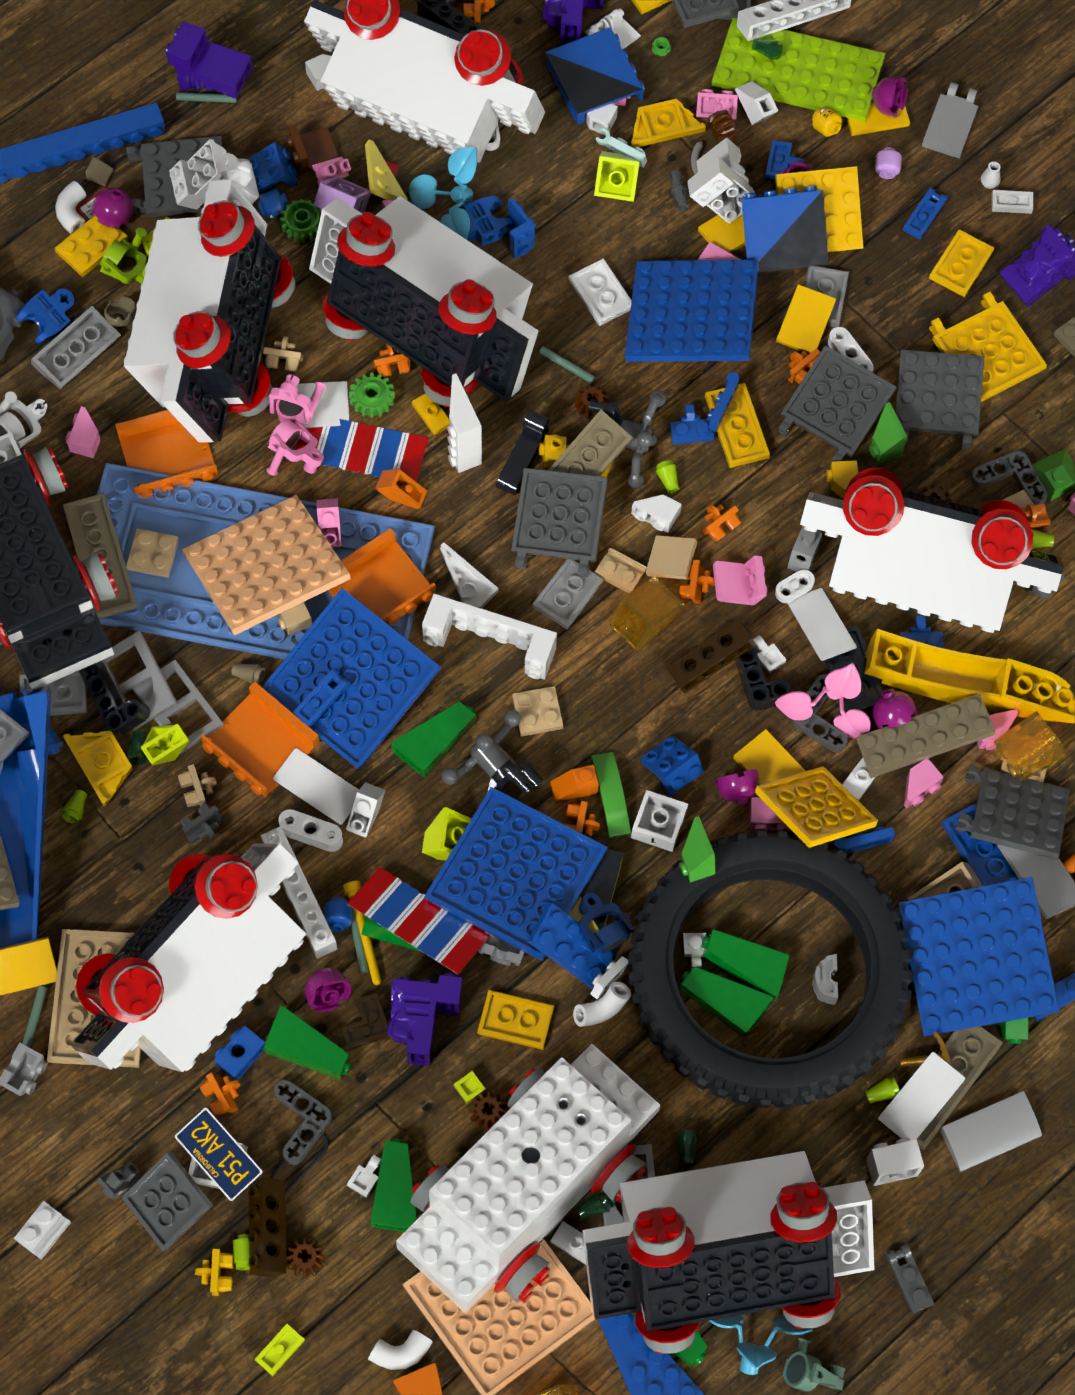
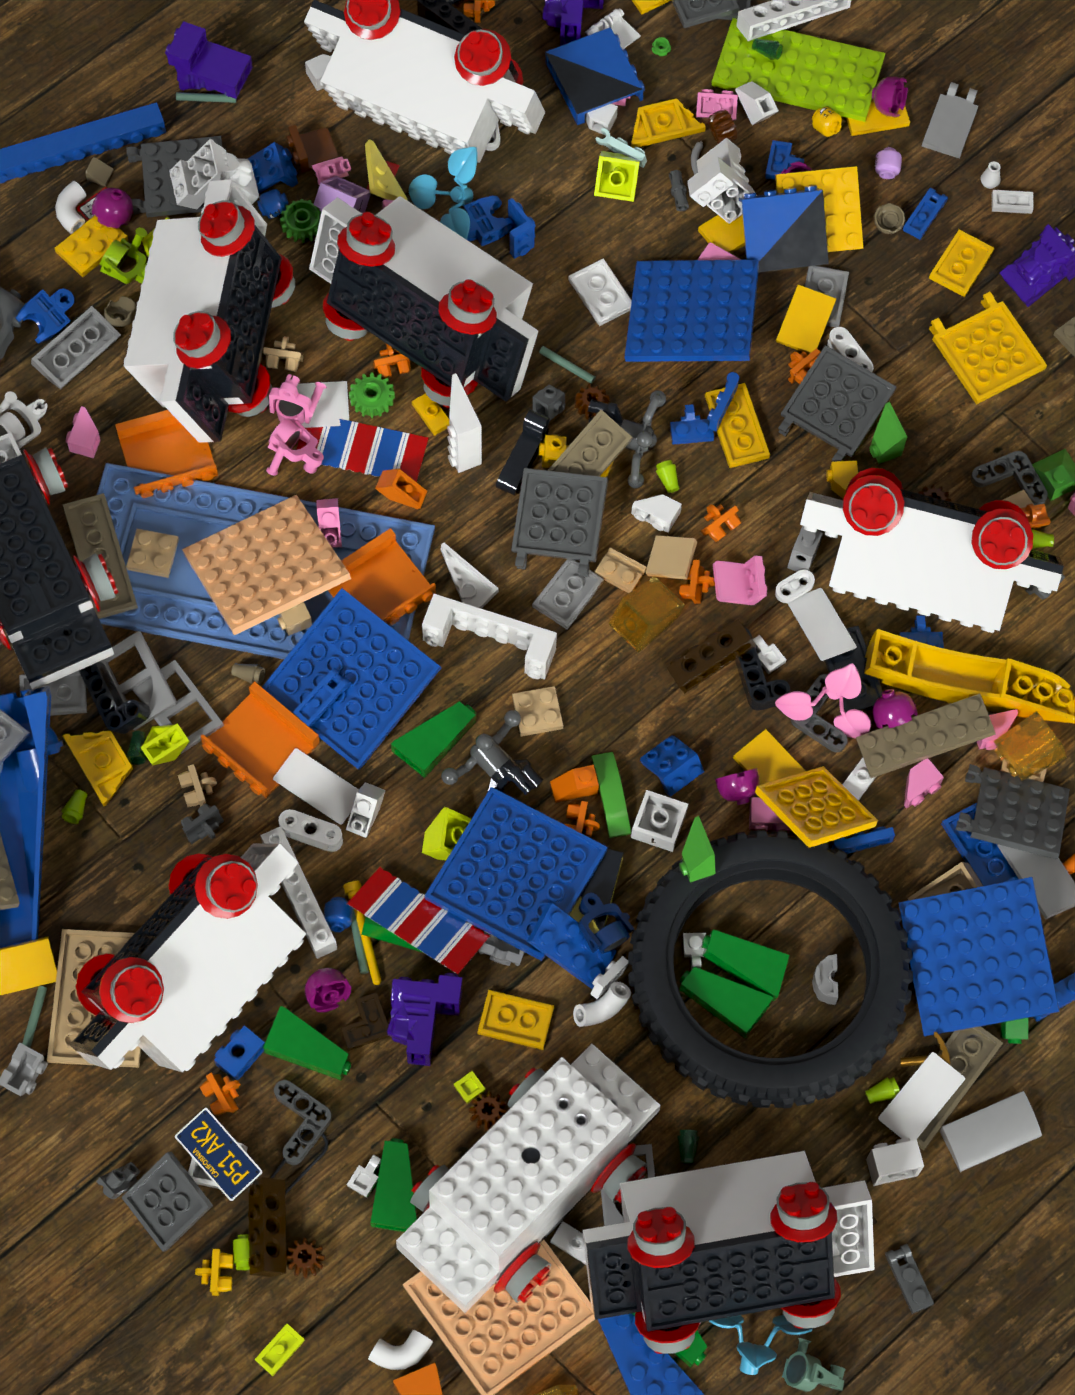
white plate [14,1201,71,1260] -> none
clear green cone [578,1191,614,1219] -> none
dark grey plate [896,350,984,450] -> none
none -> dark grey brick [533,385,565,420]
none -> dark tan hair [874,203,905,234]

